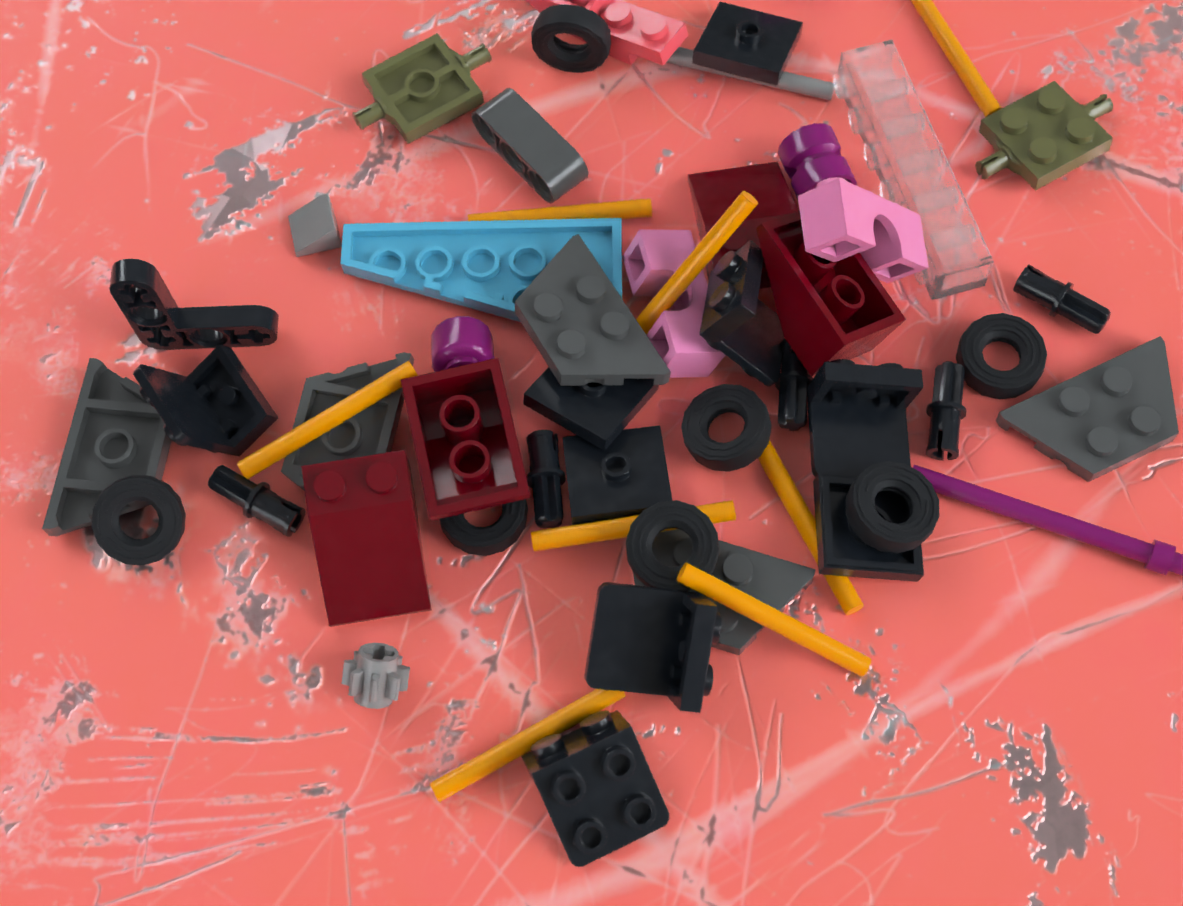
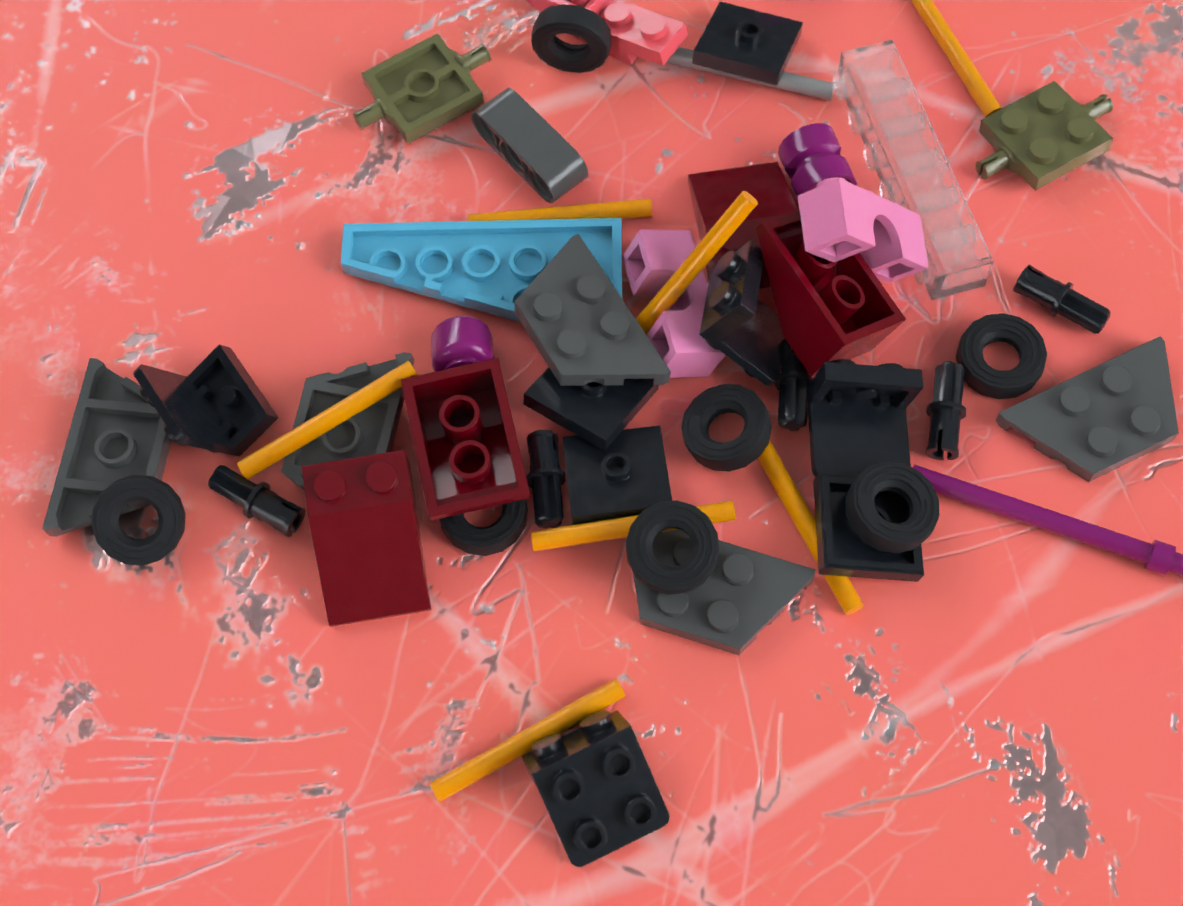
black beam [109,259,279,350] -> none
light grey slope [288,193,342,257] -> none
light grey gear [342,643,410,709] -> none
black bracket [584,582,722,713] -> none
light orange bar [676,562,871,677] -> none

